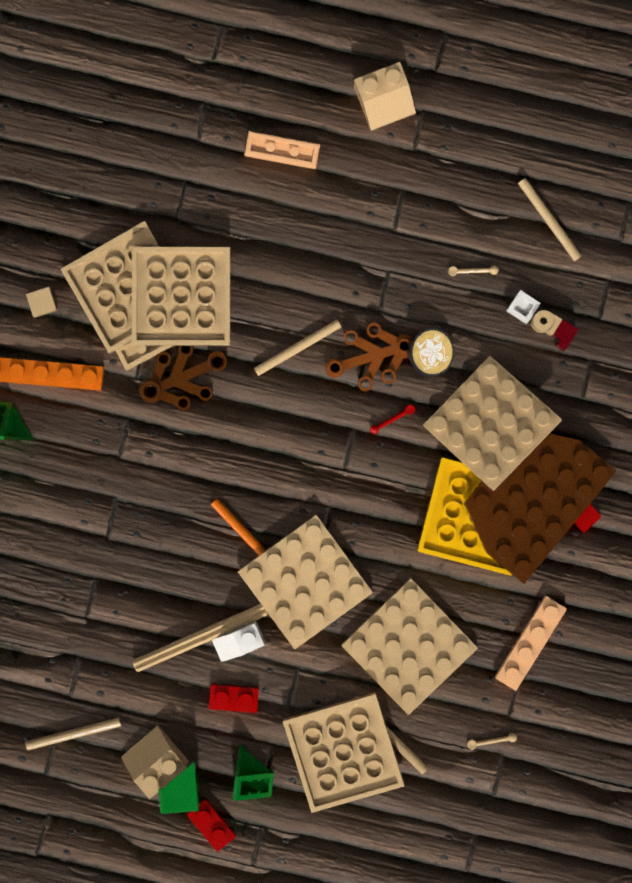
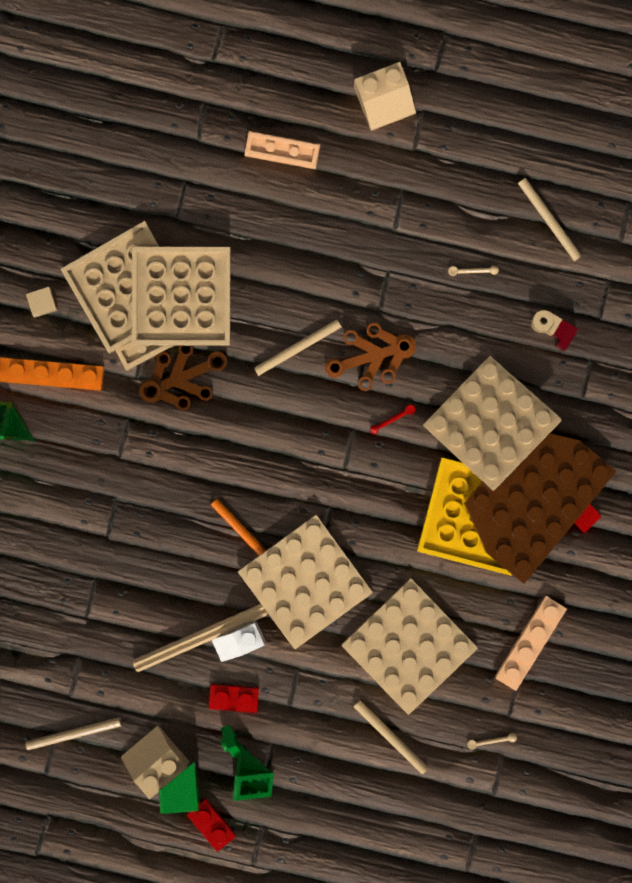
tan plate [283,692,404,813] -> none
tile [407,328,455,377] -> none
white plate [506,290,541,324] -> none
none -> green plate [220,725,243,758]

